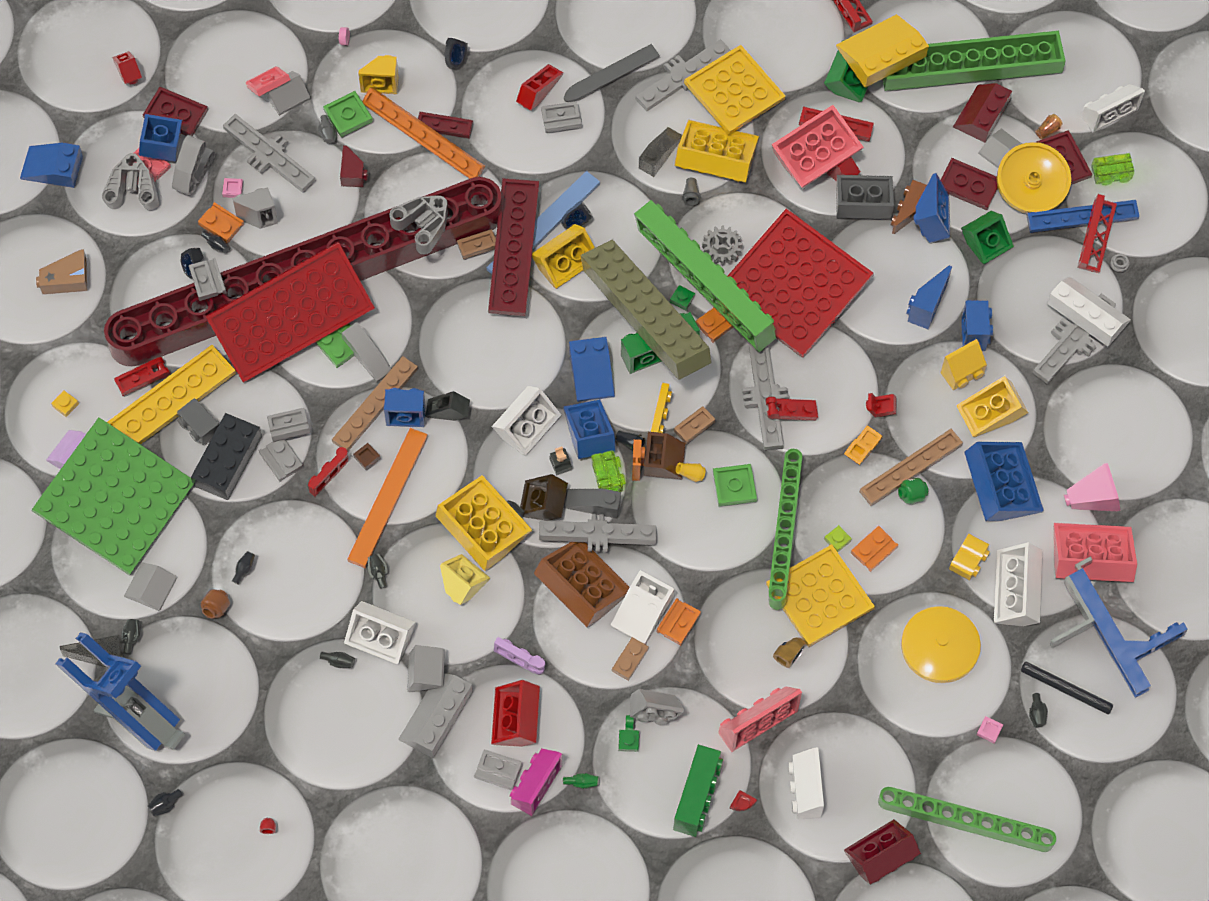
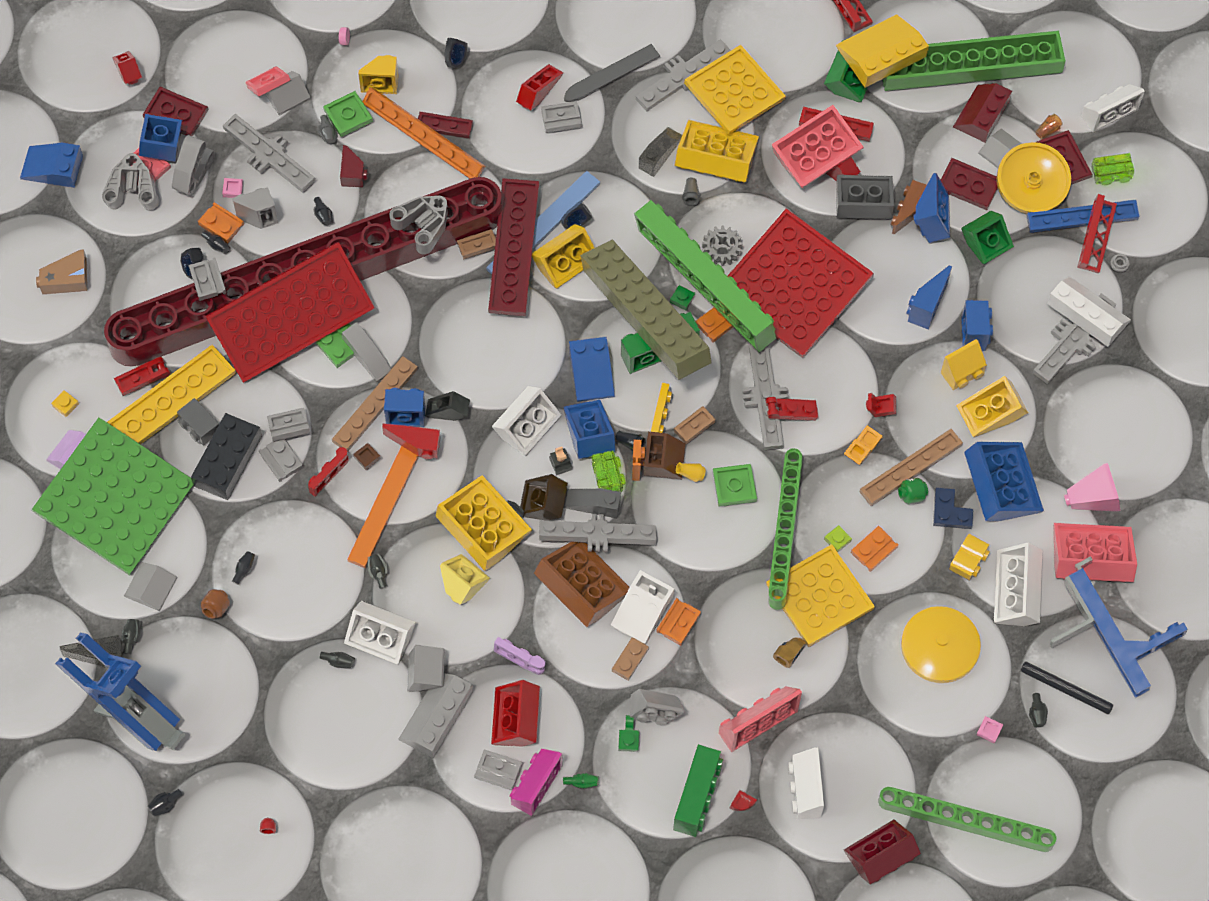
none -> black piece [313,197,333,225]
none -> red slope [382,423,441,459]
none -> dark blue plate [933,488,973,529]

